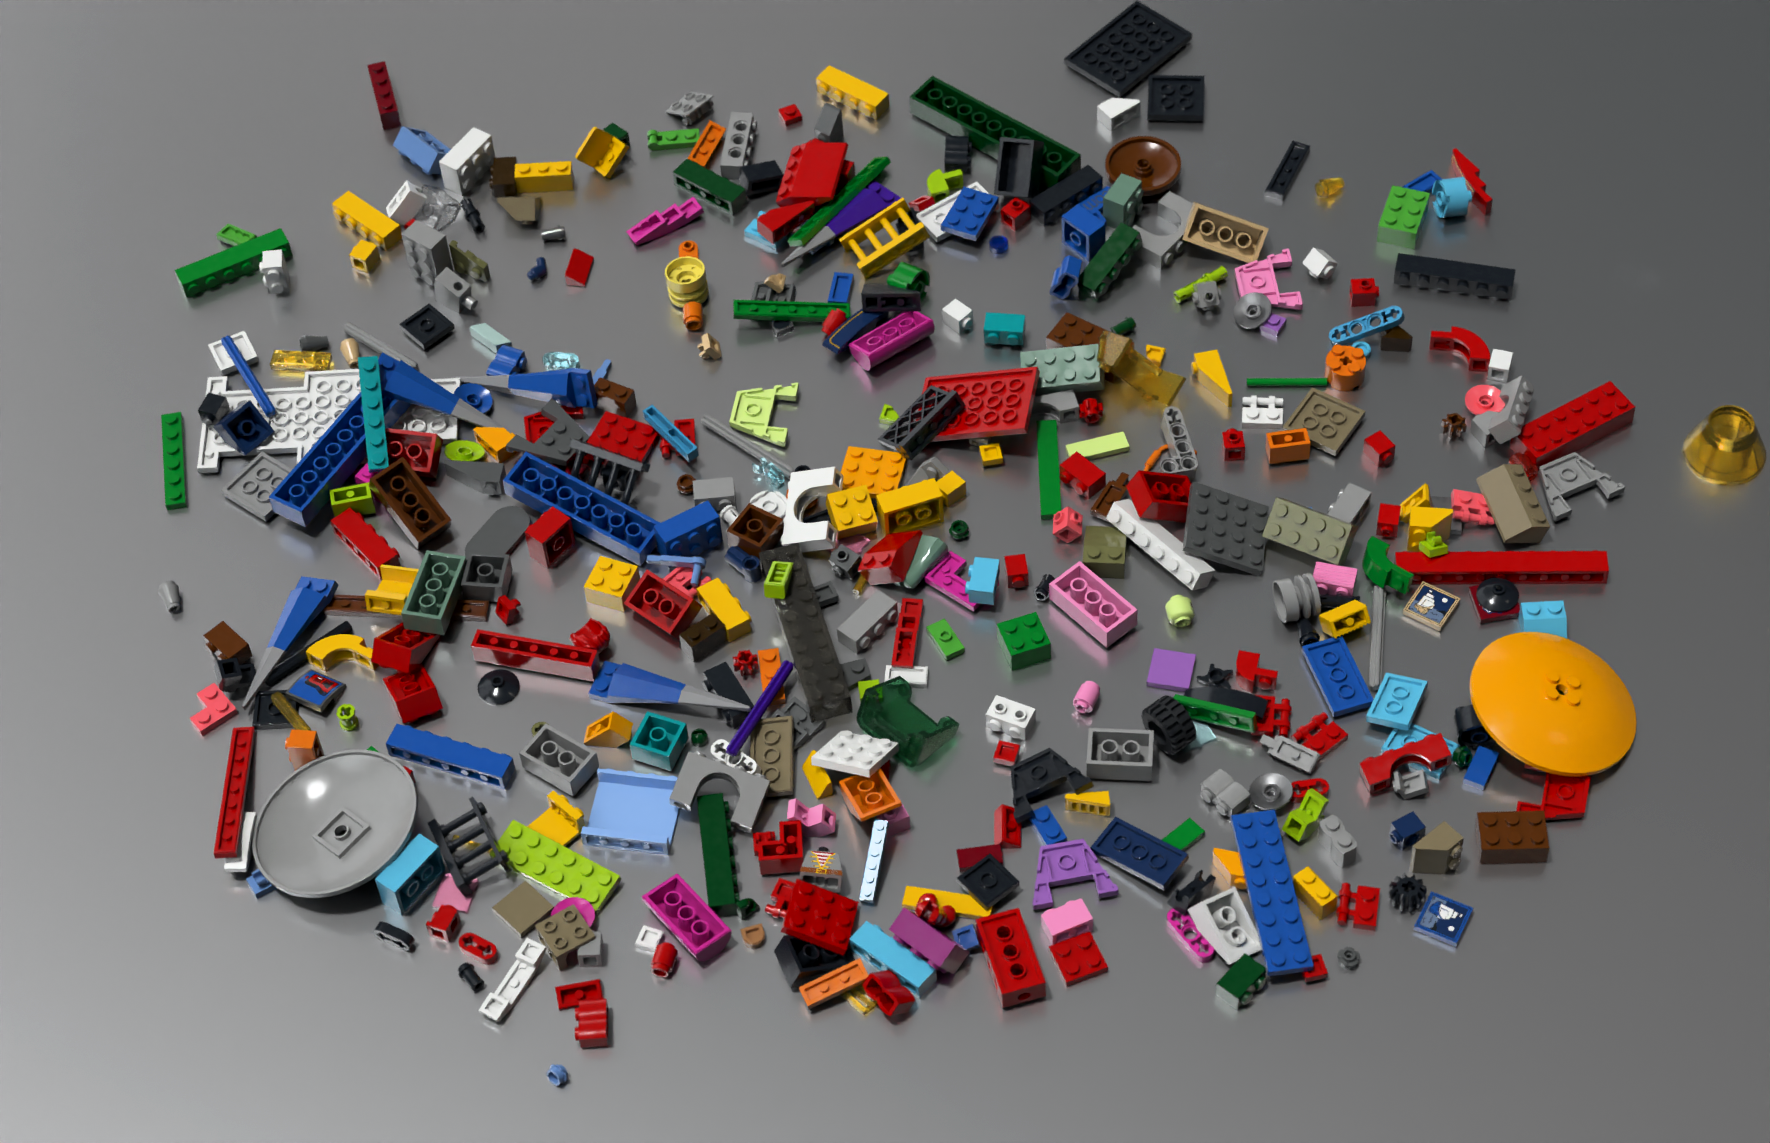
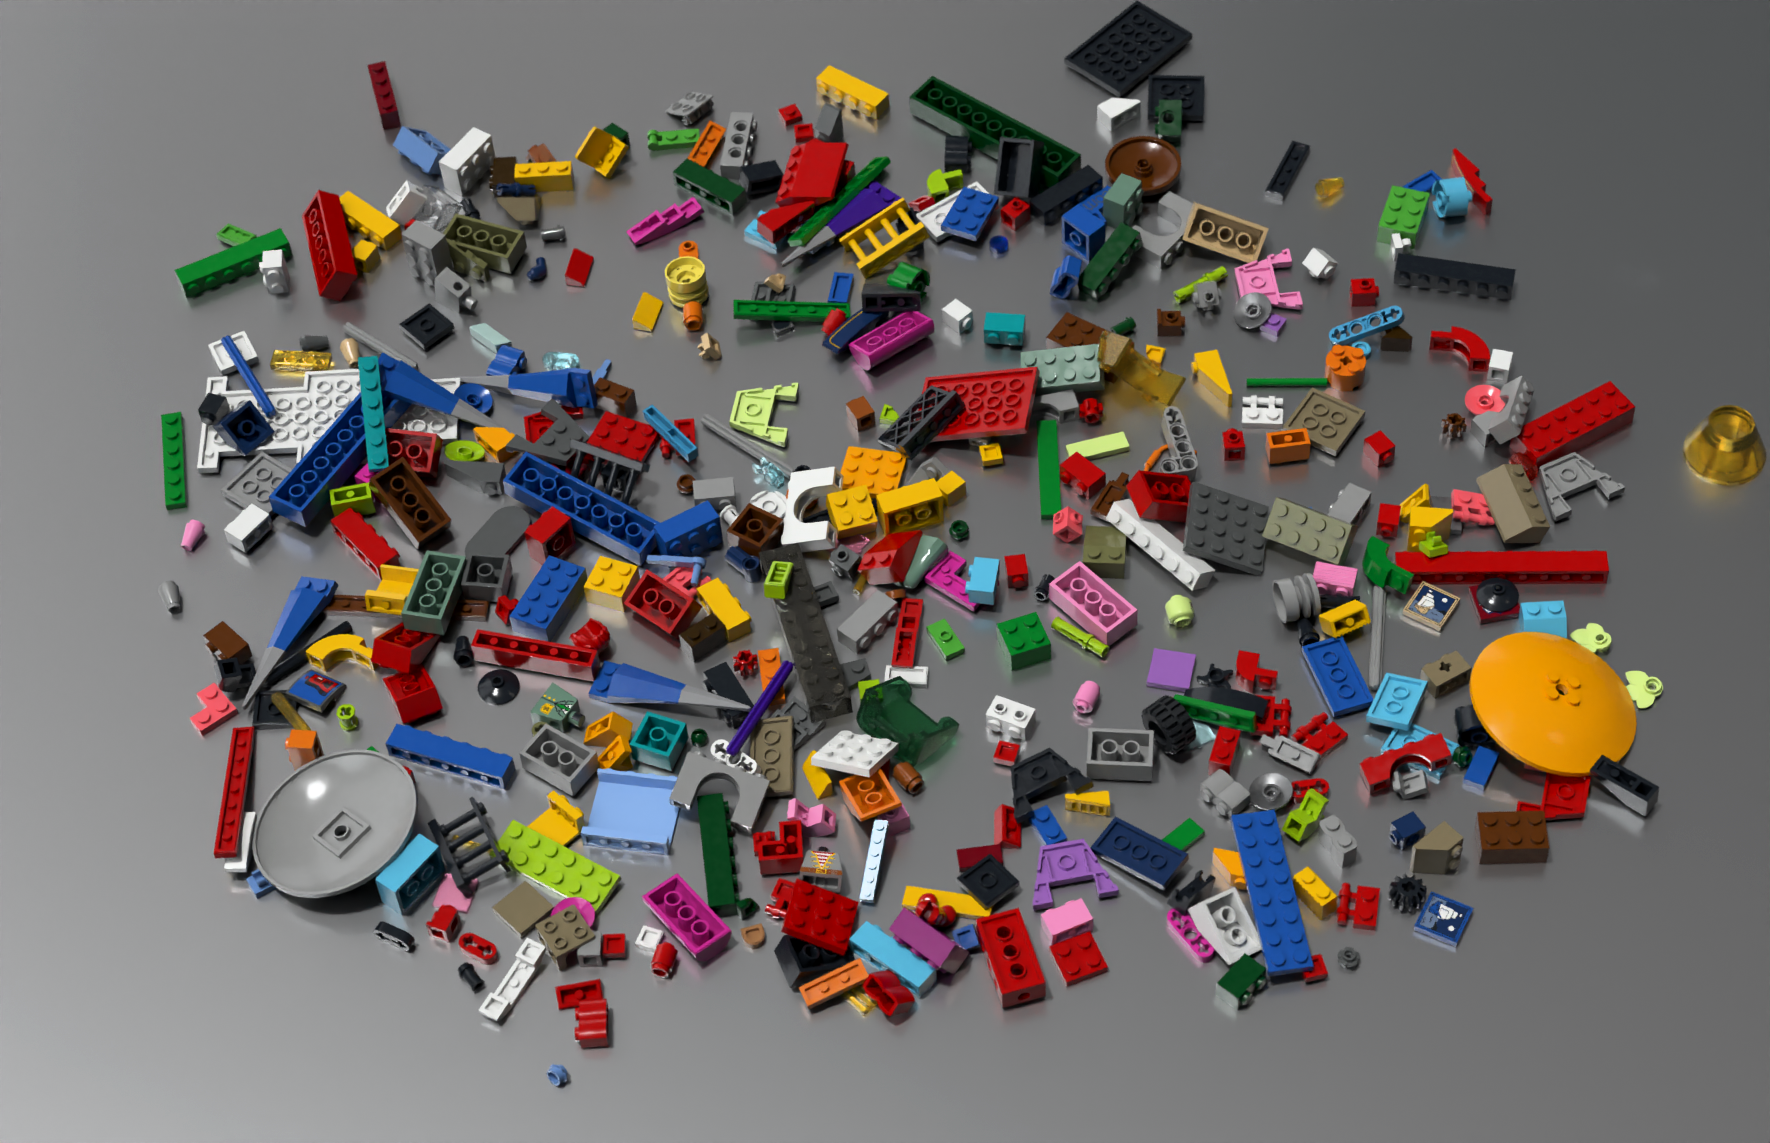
none -> bright pink cone [180,520,205,551]
none -> white brick [224,504,273,553]
none -> red brick [302,190,358,301]
none -> olive brick [443,214,527,274]
none -> black cone [453,636,474,666]
none -> dark blue pin [497,182,536,197]
none -> blue brick [509,555,588,642]
none -> dark orange bracket [525,143,557,163]
none -> sand green torso [530,682,585,732]
none -> light orange slope [598,734,633,771]
none -> red plate [602,933,626,958]
none -> yellow slope [632,292,663,332]
none -> red tile [794,123,814,143]
none -> dark orange brick [846,396,876,432]
none -> dark orange tile [885,589,906,600]
none -> dark orange brick [893,762,924,794]
none -> lime pin [1051,617,1110,658]
none -> dark green brick [1155,100,1182,142]
none -> reddish brown brick [1157,309,1185,337]
none -> red brick [1208,726,1241,776]
none -> white tile [1390,233,1411,261]
none -> dark tan brick [1420,650,1472,699]
none -> yellowish green plate [1570,623,1612,653]
none -> black slope [1590,755,1659,816]
none -> yellowish green plate [1625,671,1663,709]

